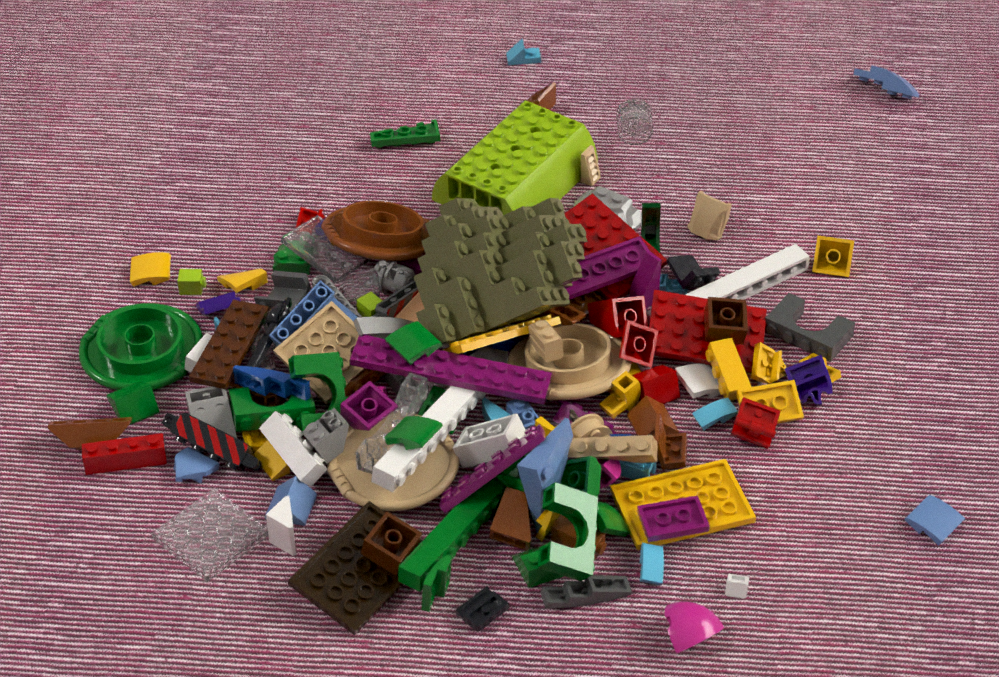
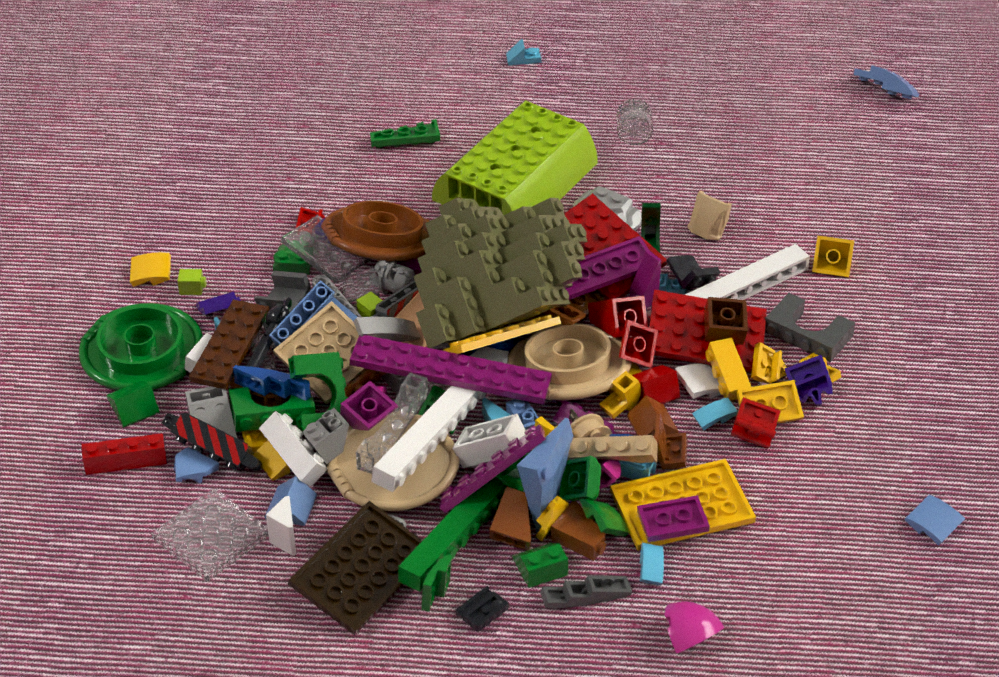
dark orange wedge [48,417,132,450] -> none
yellow slope [217,268,268,293] -> none
reddish brown brick [361,511,423,576] -> none
green slope [384,416,443,450] -> none
green slope [385,321,442,365] -> none
dark orange slope [527,82,556,110] -> none
tan brick [529,320,564,363] -> none
arch [538,482,599,581] -> none
tan slope [581,145,600,186] -> none
white slope [725,574,749,599] -> none

